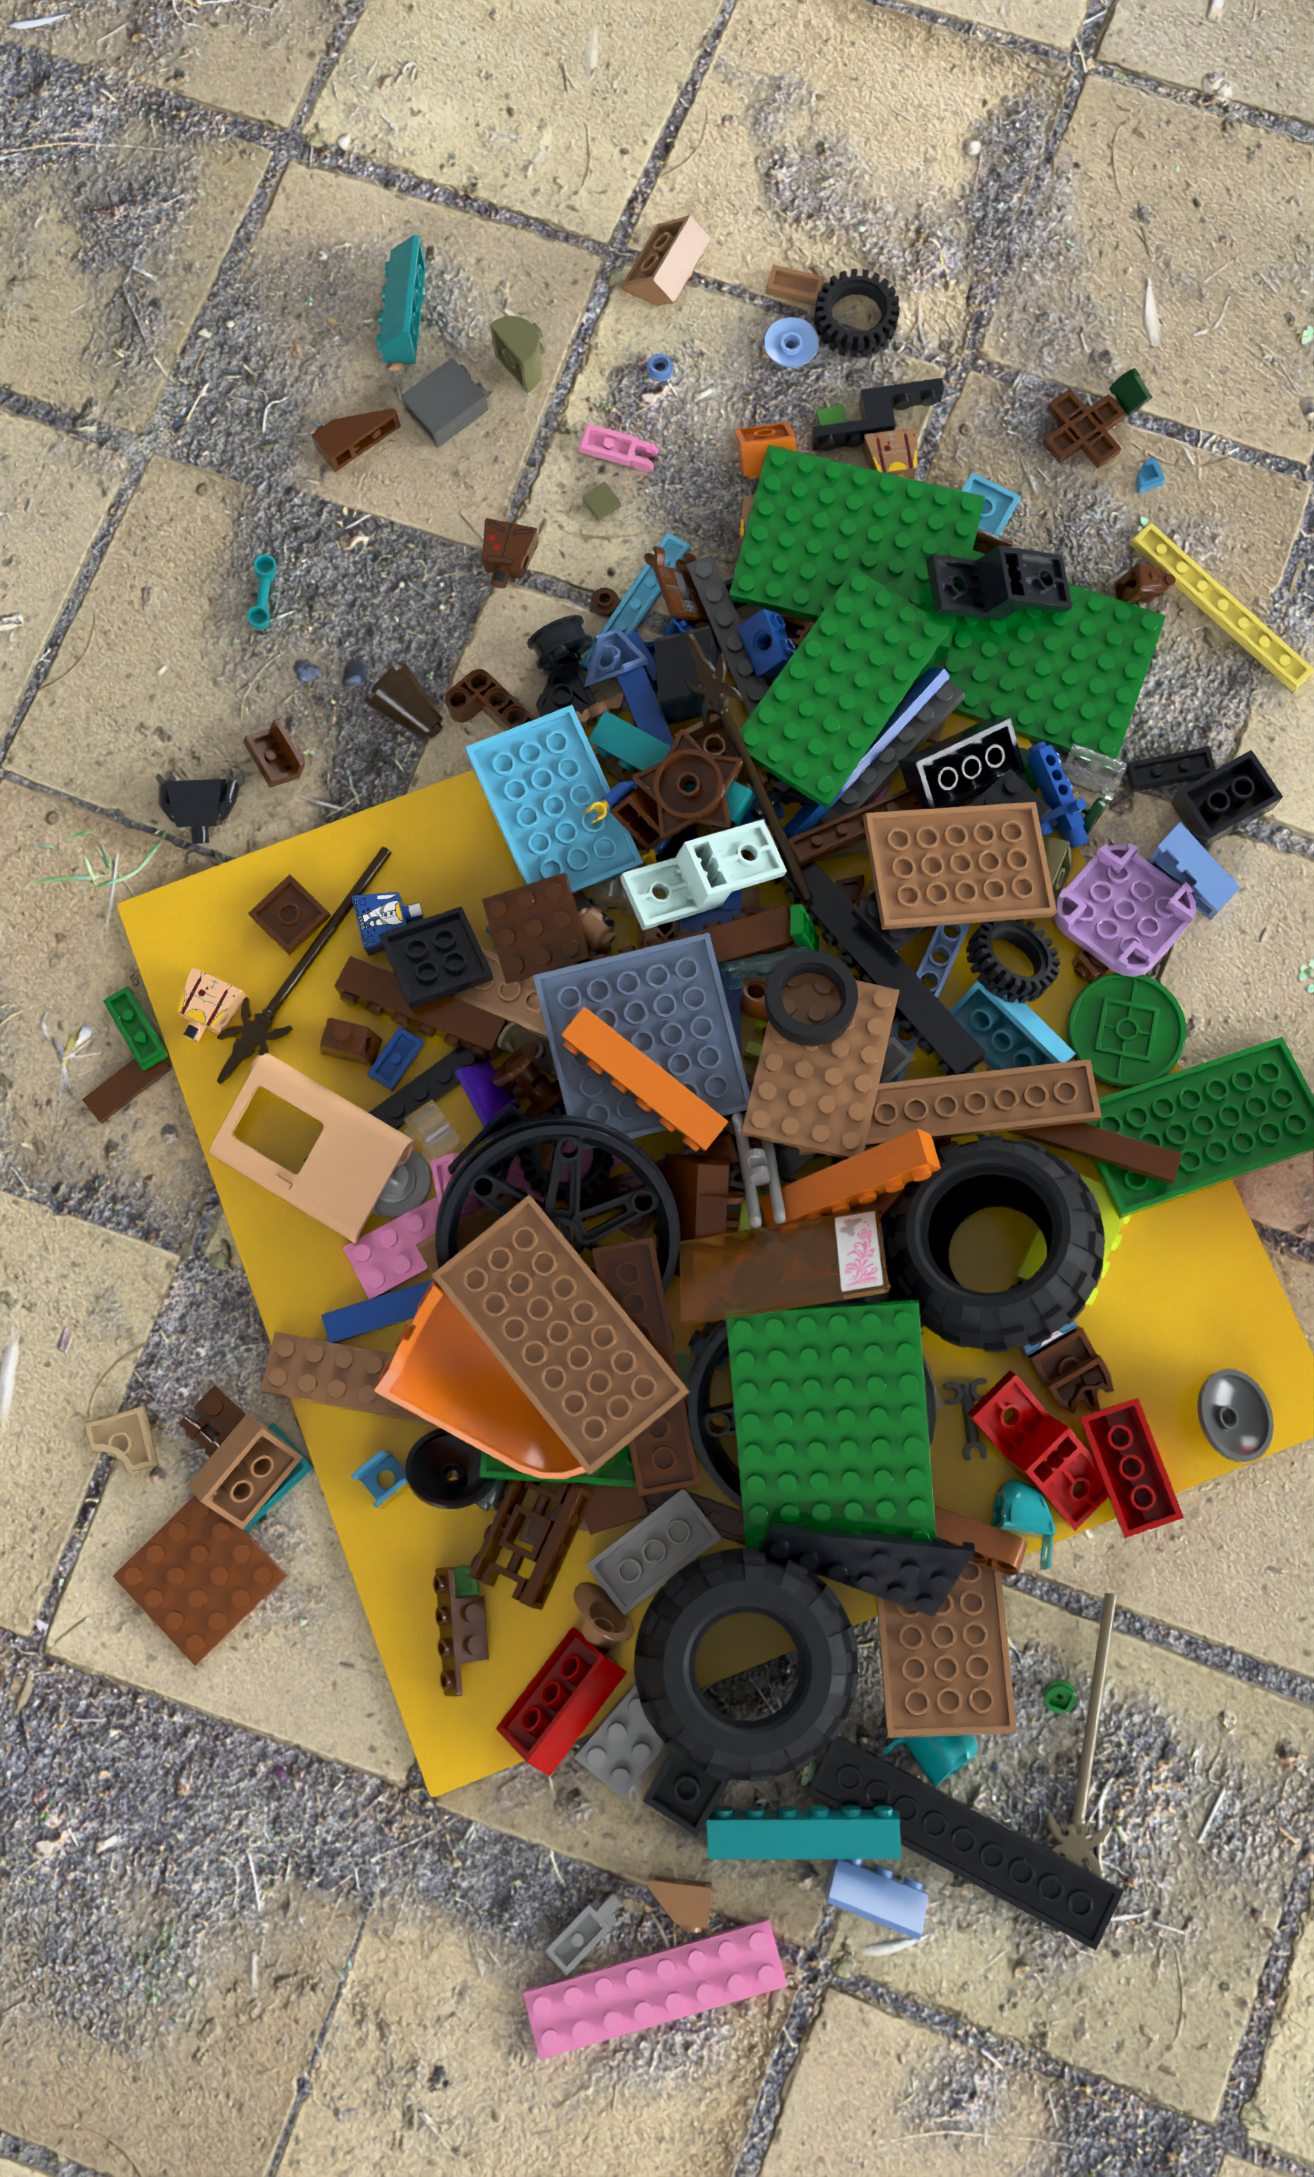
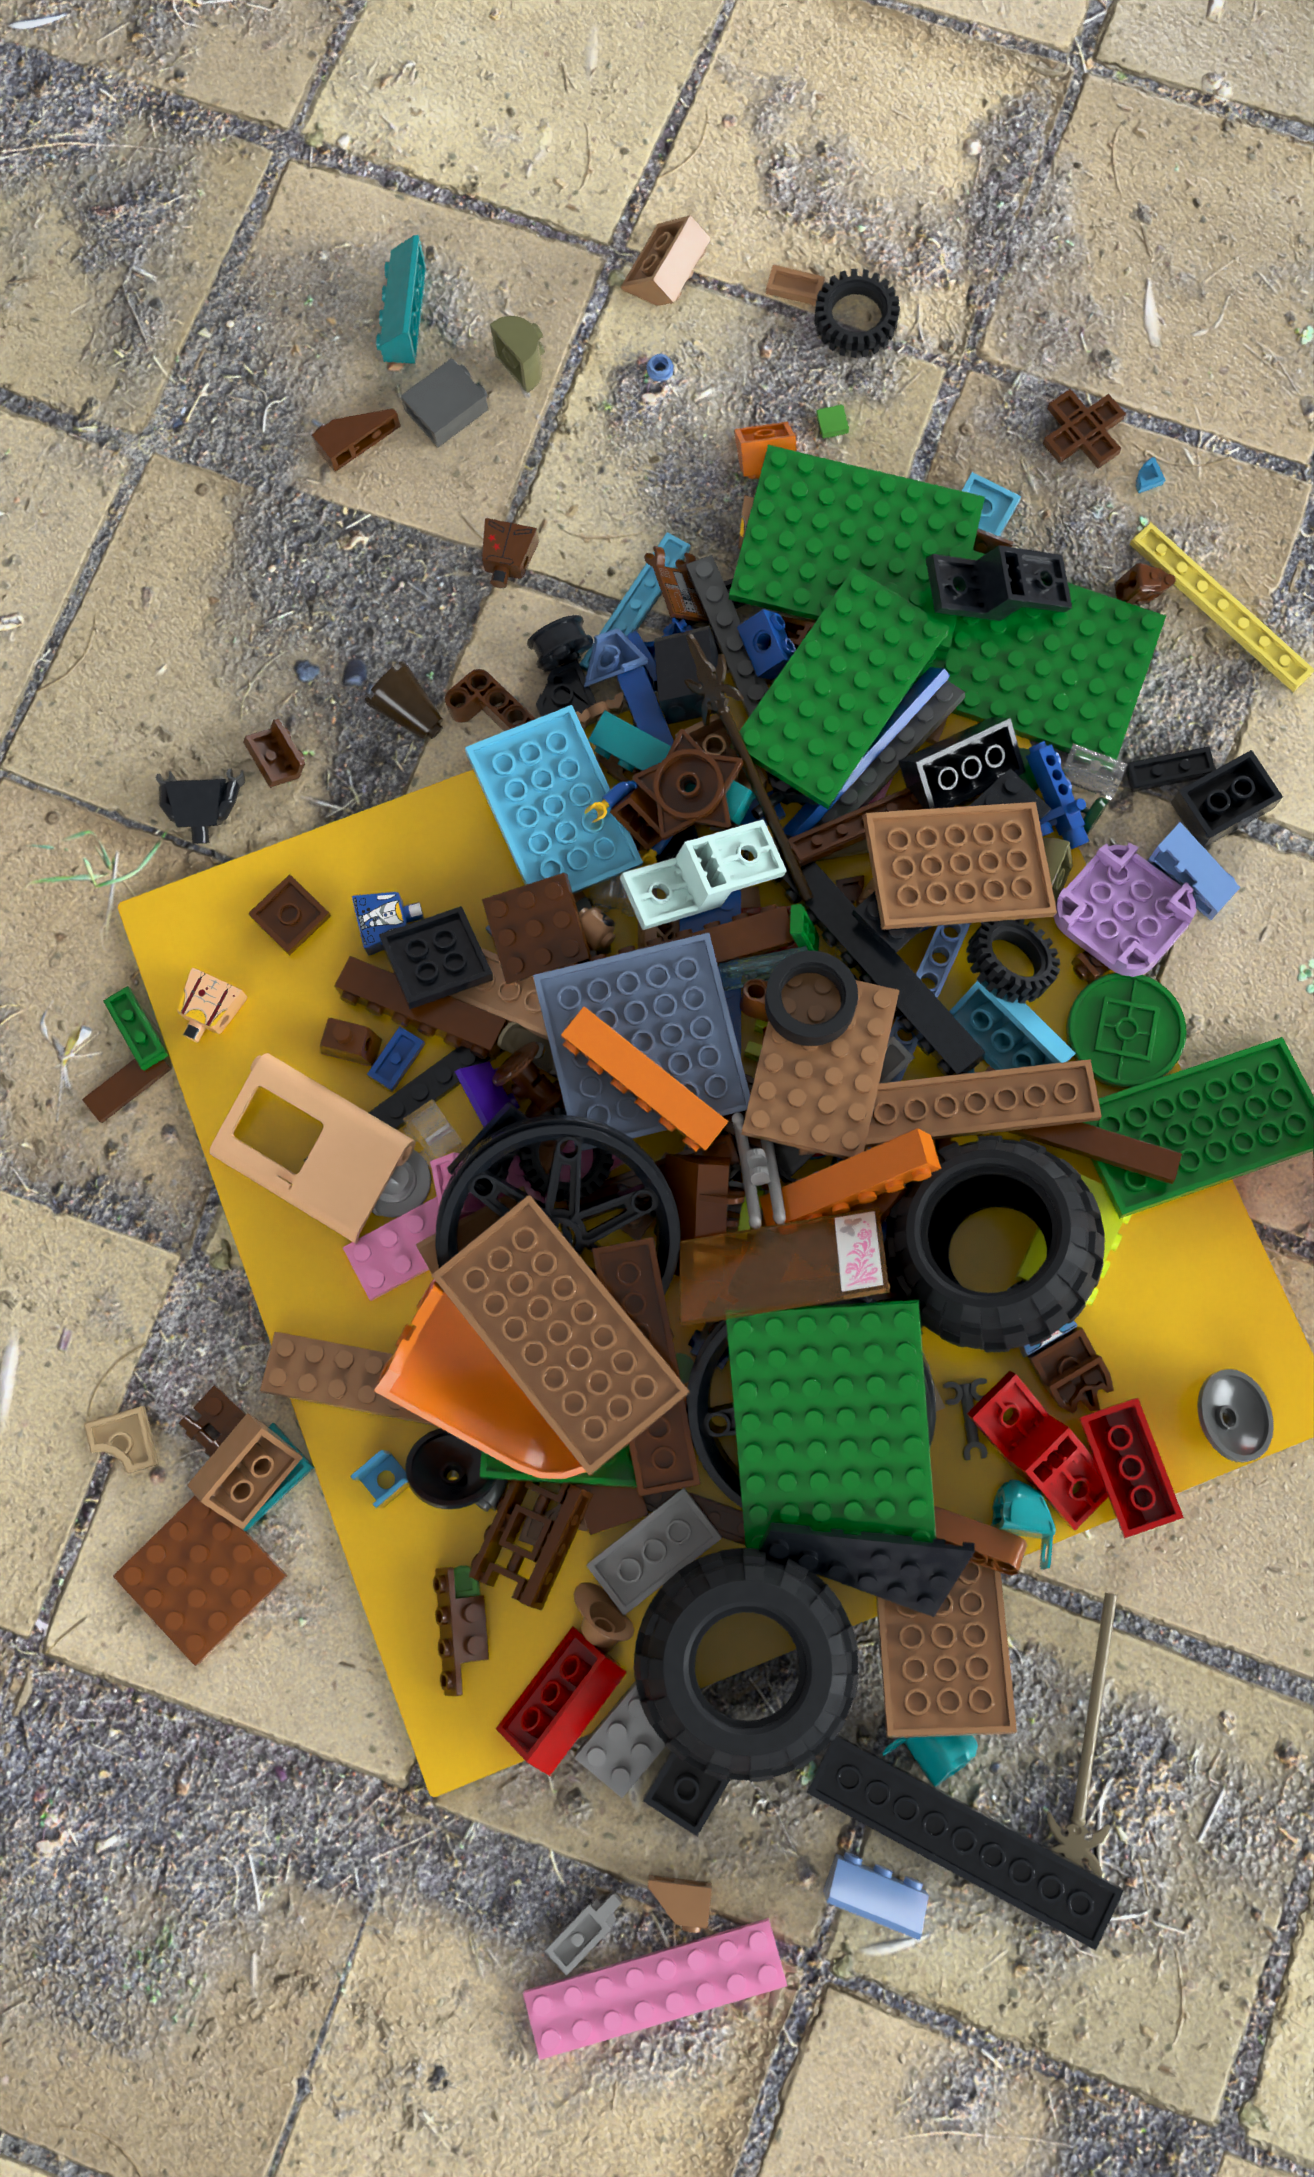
dark brown piece [217,846,392,1084] -> none
teal bar [247,554,277,630] -> none
blue tile [321,1279,433,1343] -> none
bright pink hinge [579,423,659,472] -> none
olive tile [582,482,621,521] -> none
reddish brown plate [591,588,619,616] -> none
teal brick [707,1805,901,1859] -> none
light blue dish [764,317,819,368] -> none
black bracket [811,378,944,451] -> none
medium nougat torso [862,427,917,480] -> none
green tile [1044,1679,1076,1713] -> none
dark green tile [1109,368,1153,416] -> none

